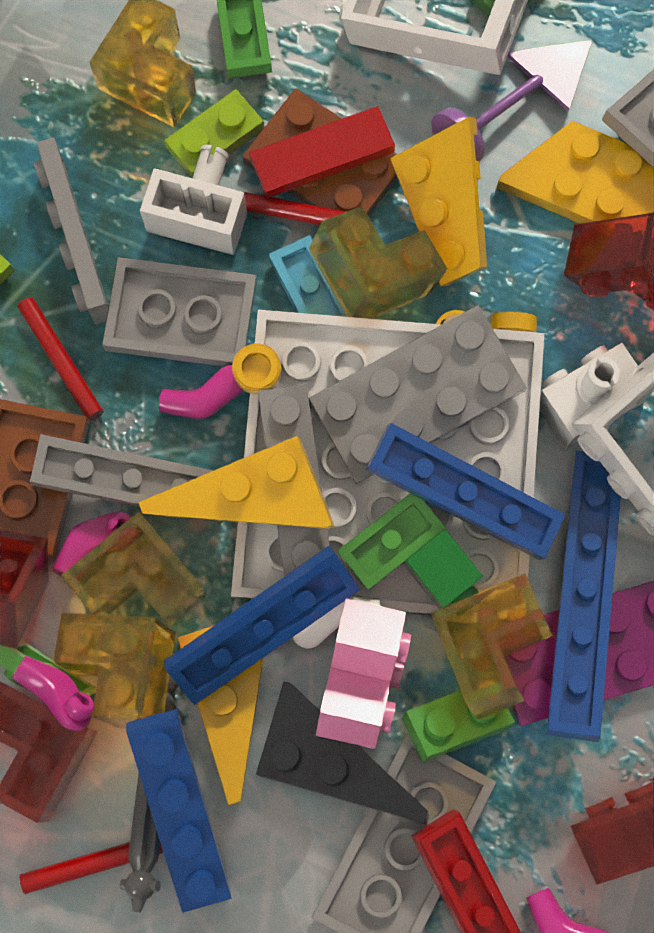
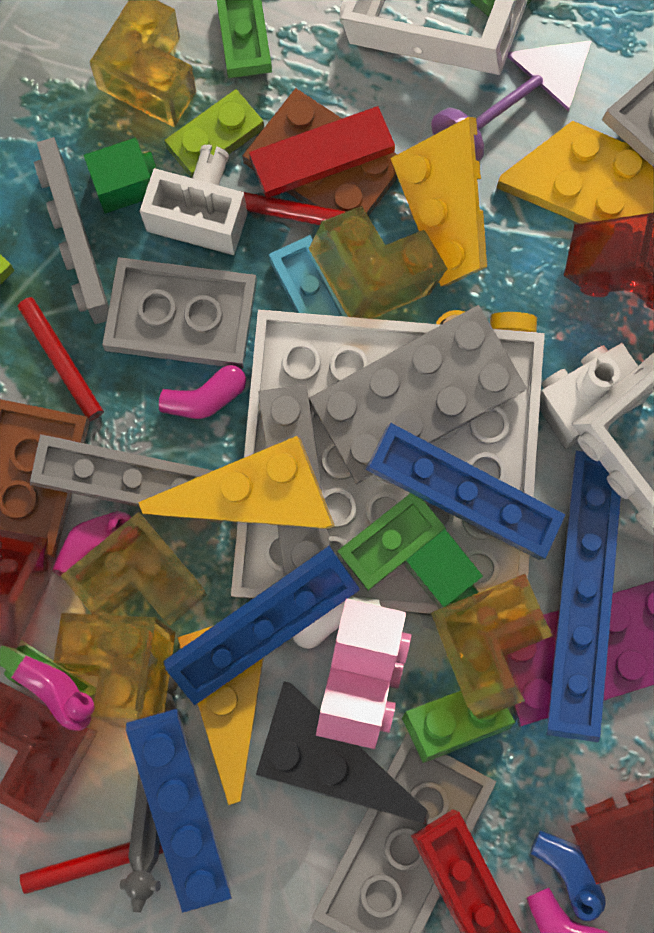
yellow tile [232,343,281,394] -> none
none -> green brick [84,137,157,214]
none -> blue arm [530,830,606,921]

